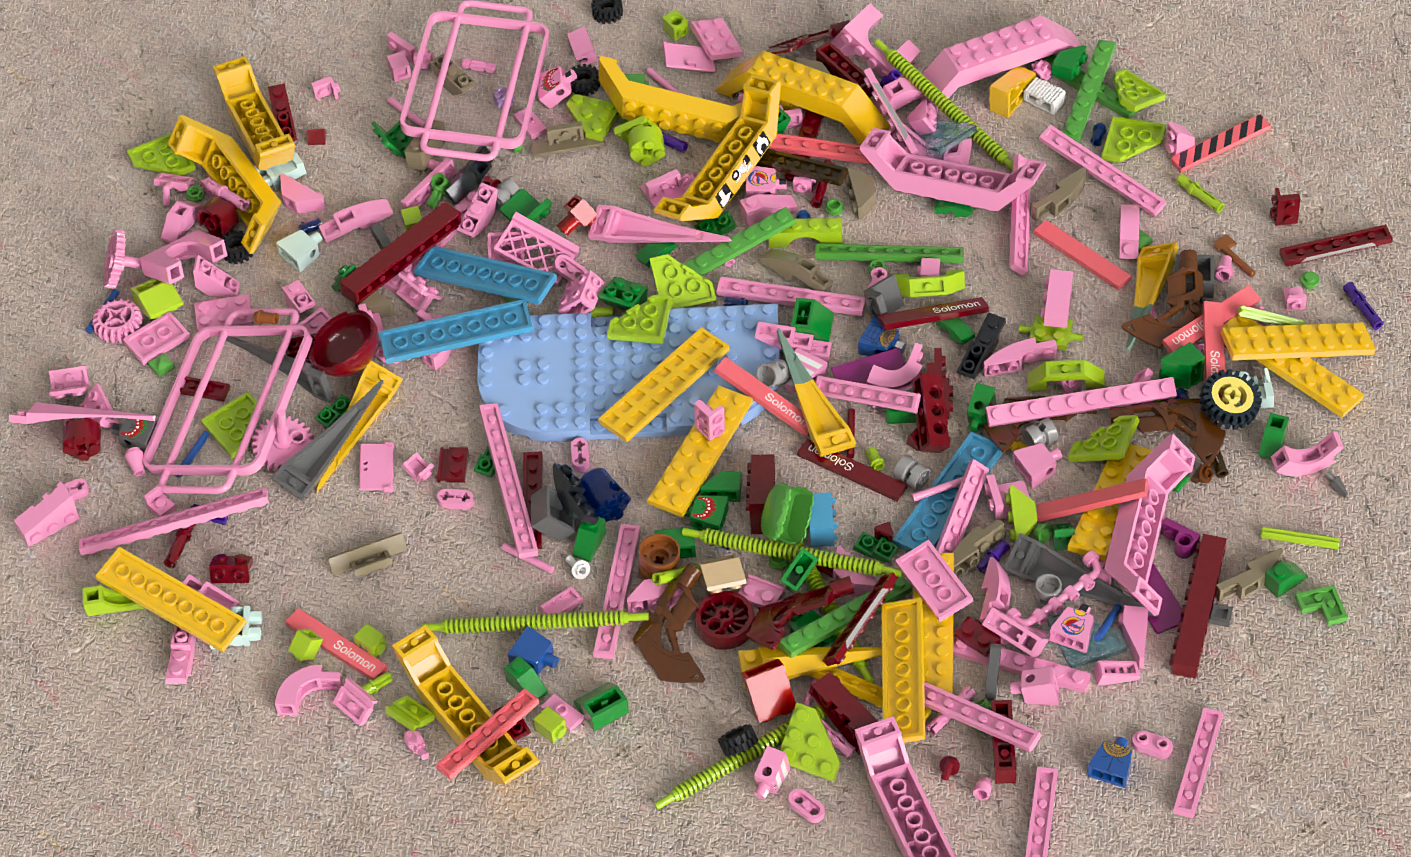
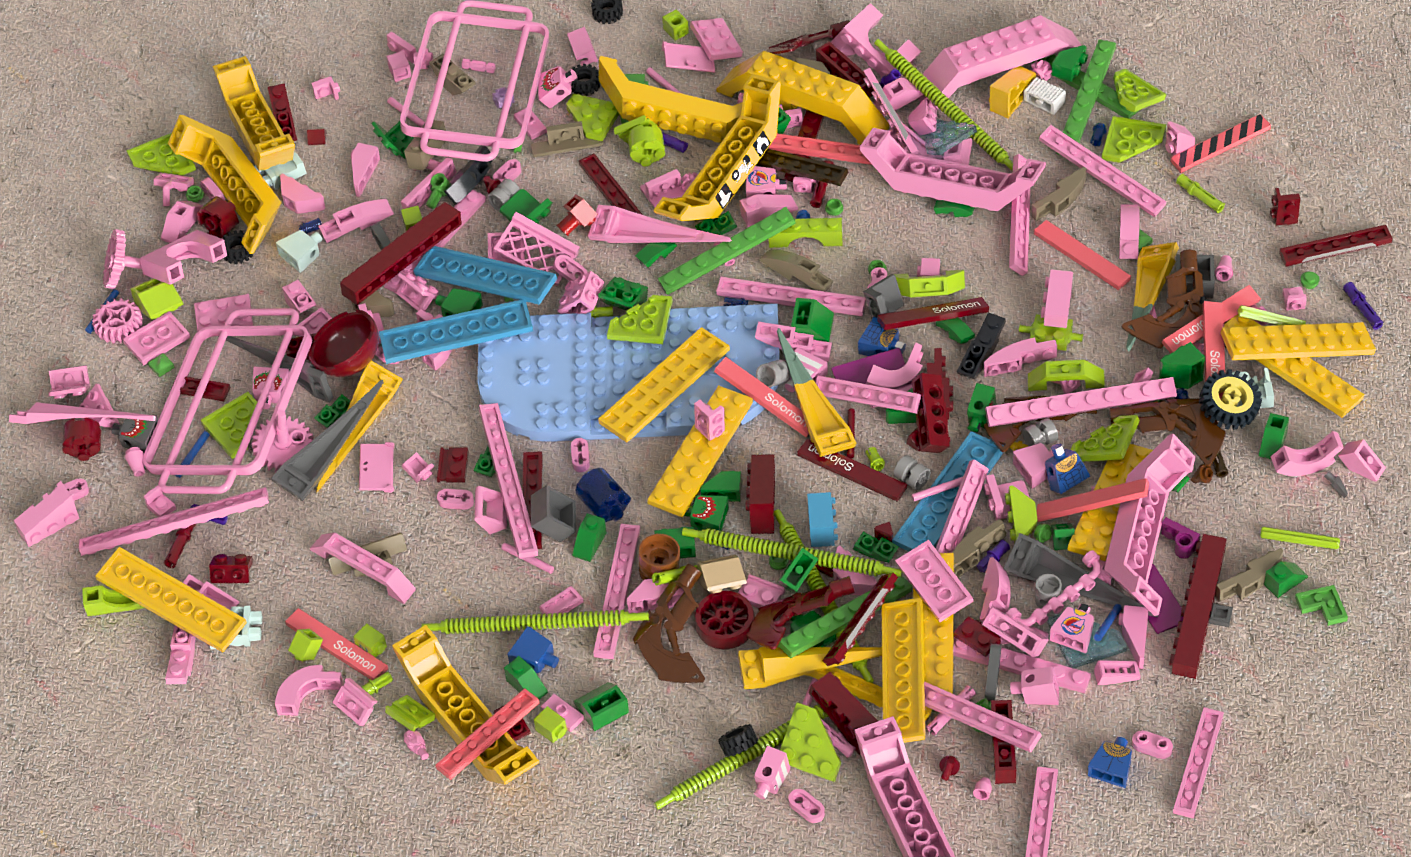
bright pink slope [193,255,240,296] -> none
bright pink pin [207,180,250,211] -> none
dark orange pin [254,310,279,325] -> none
green slope [331,264,356,292] -> none
bright pink slope [457,183,498,237] -> none
black slope [553,463,599,525] -> none
white plate [565,555,590,579] -> none
lime plate [649,254,716,309] -> none
brick [741,659,796,723] -> none
bright green animal [761,483,814,545] -> none
bright green plate [815,243,964,264] -> none
dark tan slope [845,167,877,220] -> none
dark orange piece [1214,235,1256,277] -> none
none -> bright pink torso [252,367,290,409]
none -> bright pink slope [310,533,416,604]
none -> bright pink slope [351,143,380,197]
none -> green torso [435,288,483,317]
none -> bright pink tile [475,486,507,535]
none -> bright pink beam [493,159,521,182]
none -> dark red tile [578,153,643,215]
none -> blue torso [1045,443,1091,494]
none -> bright pink slope [1338,439,1386,481]

